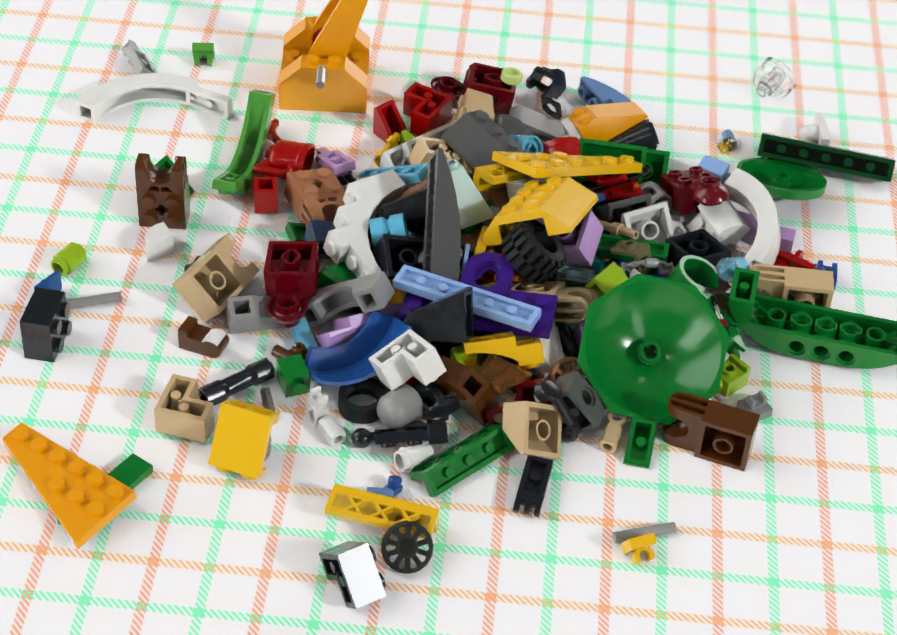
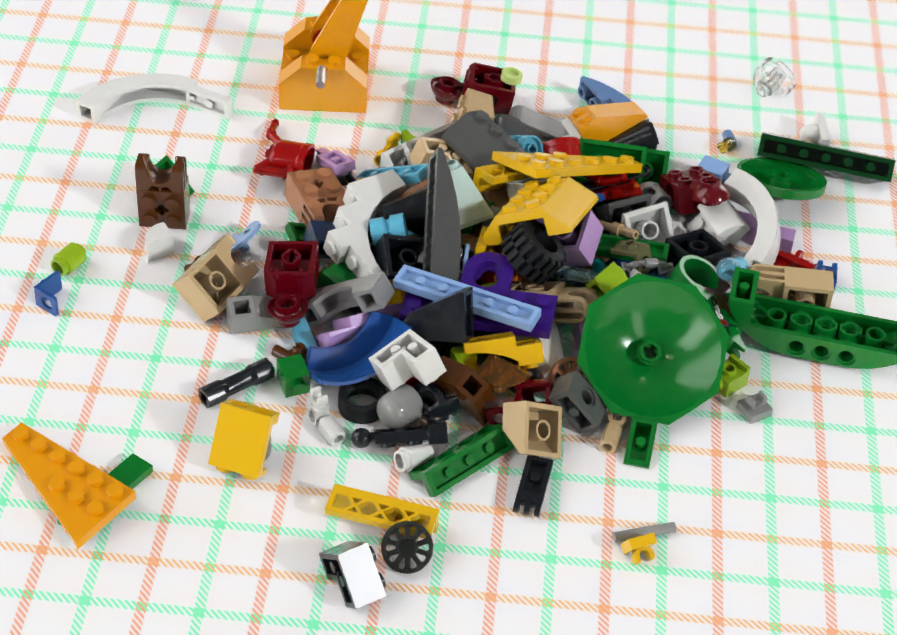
black brick [19,287,72,363] -> none
light grey piece [66,291,122,309] -> none
light grey hinge [121,39,156,75] -> none
tan brick [154,374,215,443] -> none
reddish brown leg [178,316,230,358] -> none
bright green tile [192,42,215,66] -> none
bright green arch [212,89,276,195] -> none
red slope [253,177,278,214] -> none
clear smoke tile [260,387,275,411] -> none
arm [367,475,403,498] -> none
red slope [373,99,408,145] -> none
red brick [403,82,453,136] -> none
black piece [526,66,566,120] -> none
black bar [534,380,580,443] -> none
black cone [556,323,579,358] -> none
reddish brown brick [662,392,760,472] -> none
none -> light blue piece [231,221,261,253]

